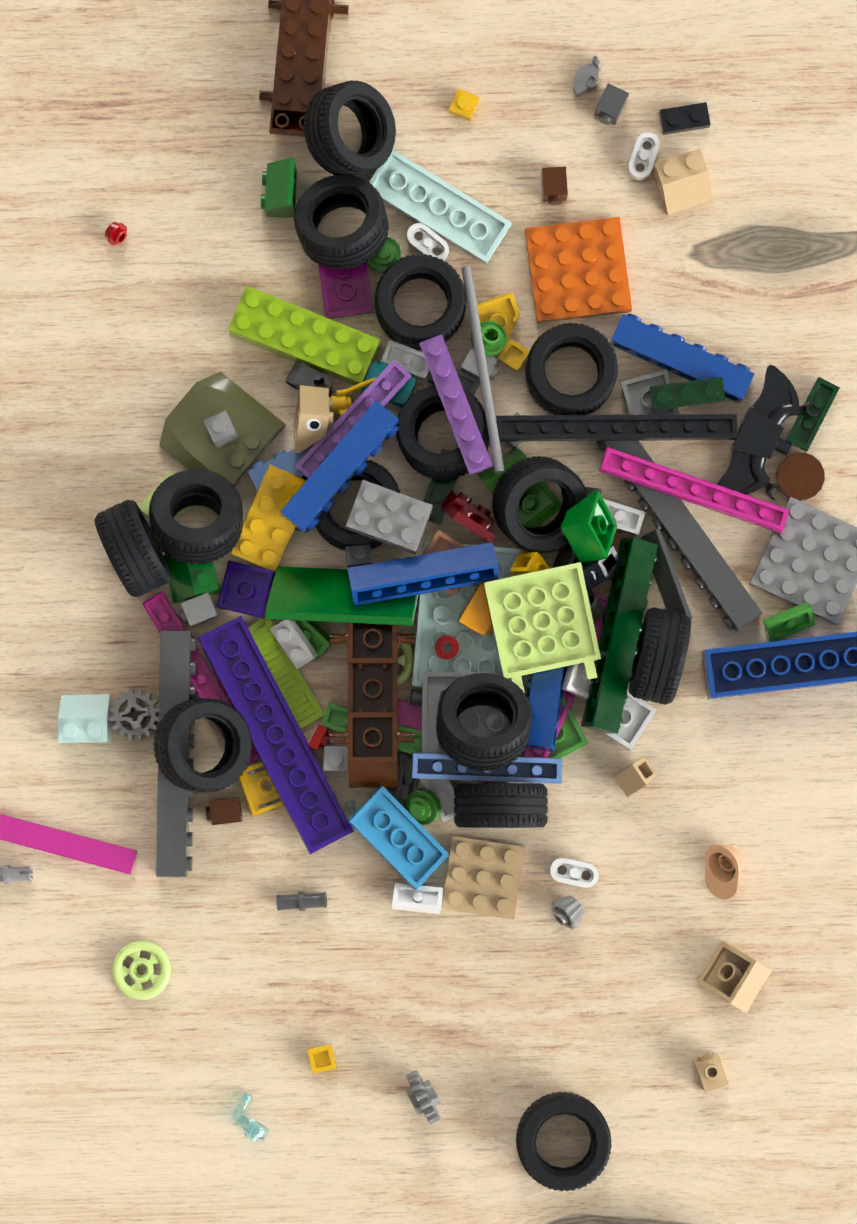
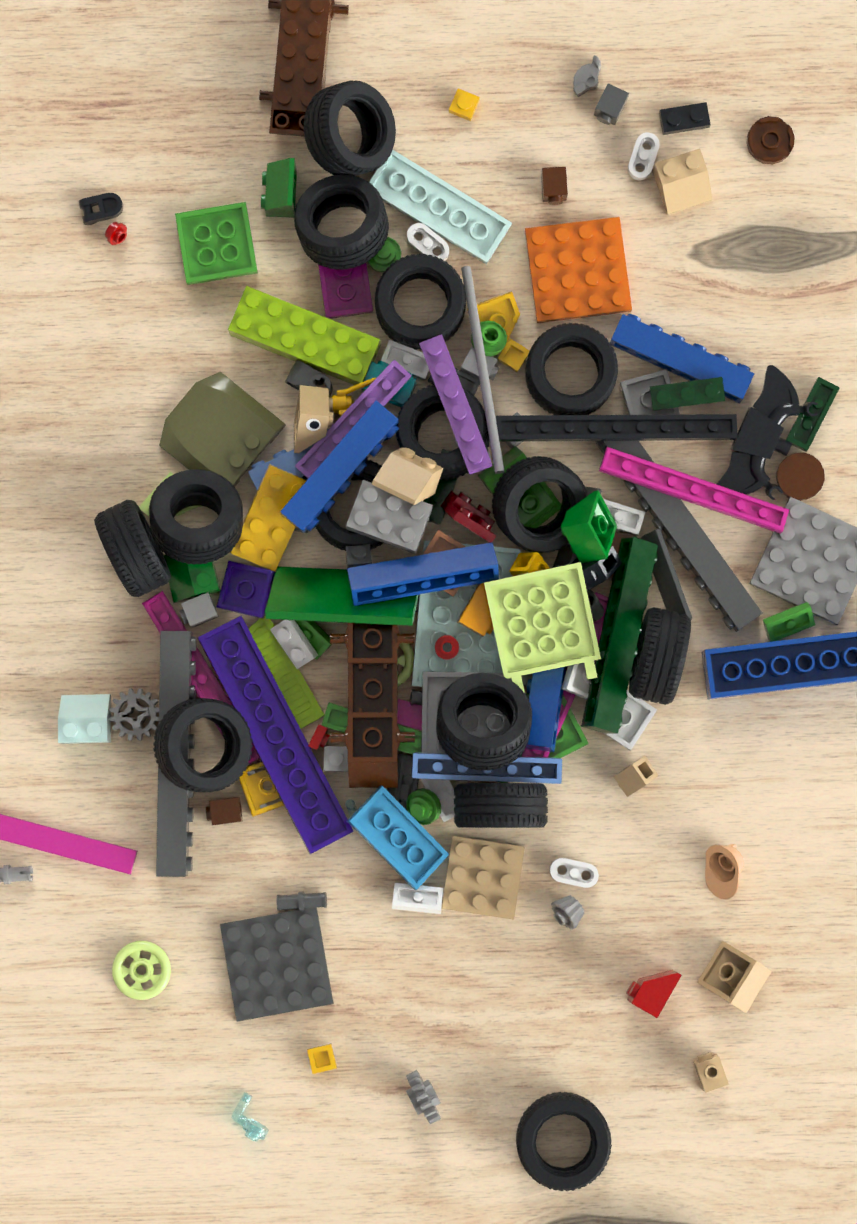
light grey brick [204,410,239,448] -> none
none -> black plate [79,193,123,225]
none -> bright green plate [175,202,258,285]
none -> dark grey plate [220,908,334,1022]
none -> tan slope [372,448,443,505]
none -> red slope [626,970,682,1018]
none -> reddish brown tile [746,116,795,165]

